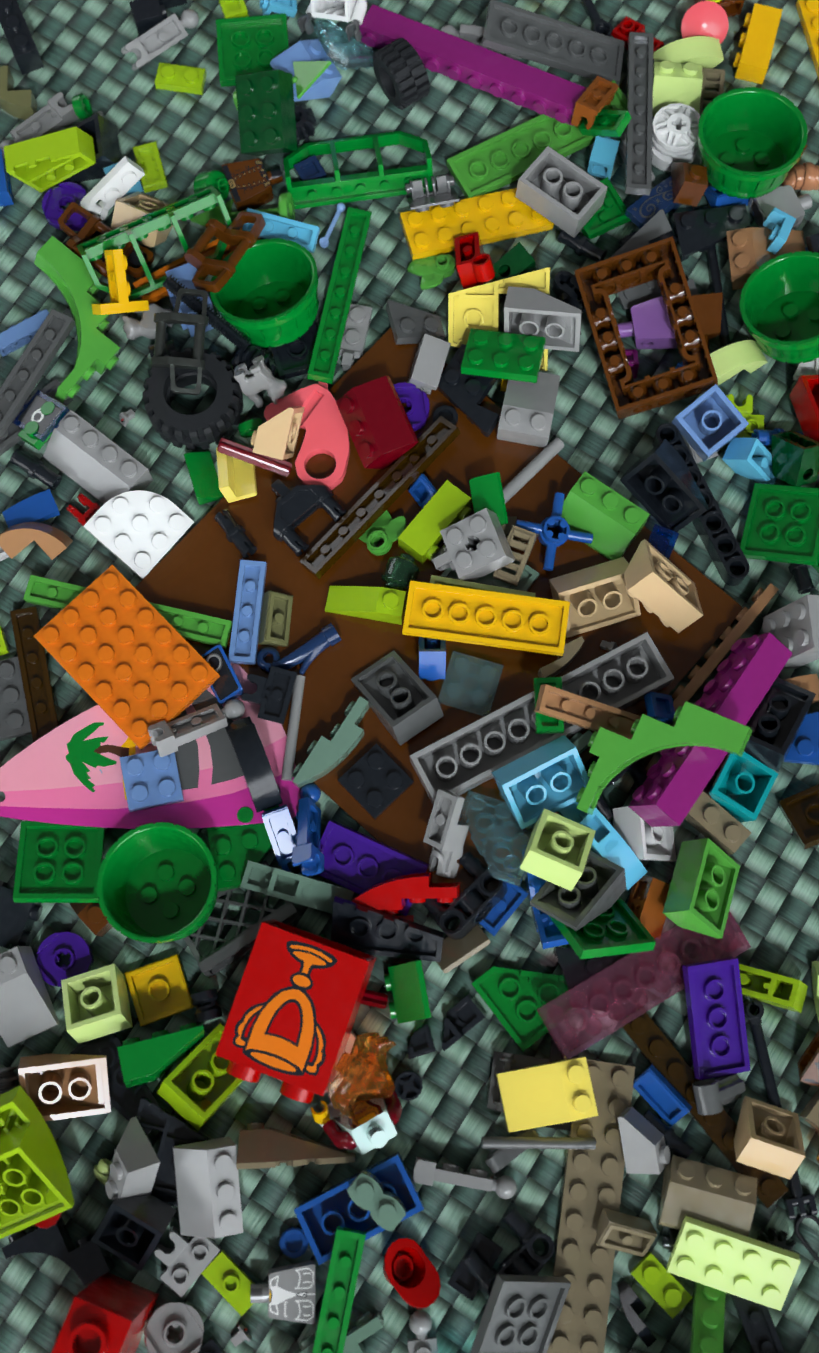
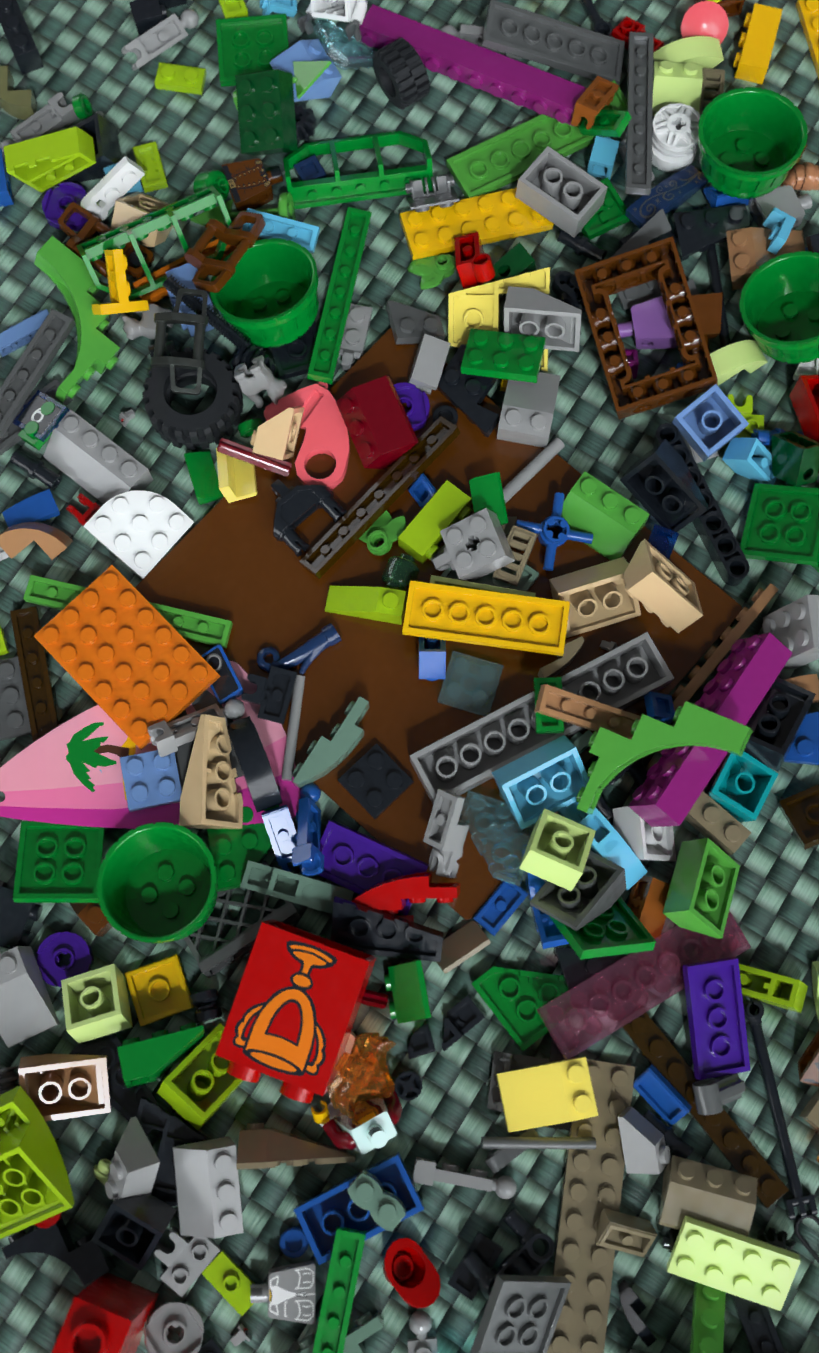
black pin [214,509,257,559] -> none
medium blue plate [228,560,267,665] -> none
olive slope [258,590,293,647] -> none
light blue hinge [319,202,346,248] -> none
dark grey slope [351,650,444,746] -> none
black piece [422,851,508,940] -> none
lime plate [629,1251,693,1319] -> none
reddish brown slope [671,162,708,207] -> none
tan slope [734,1096,805,1179] -> none
black pin [788,563,815,594] -> none
none -> tan wedge [179,714,243,829]

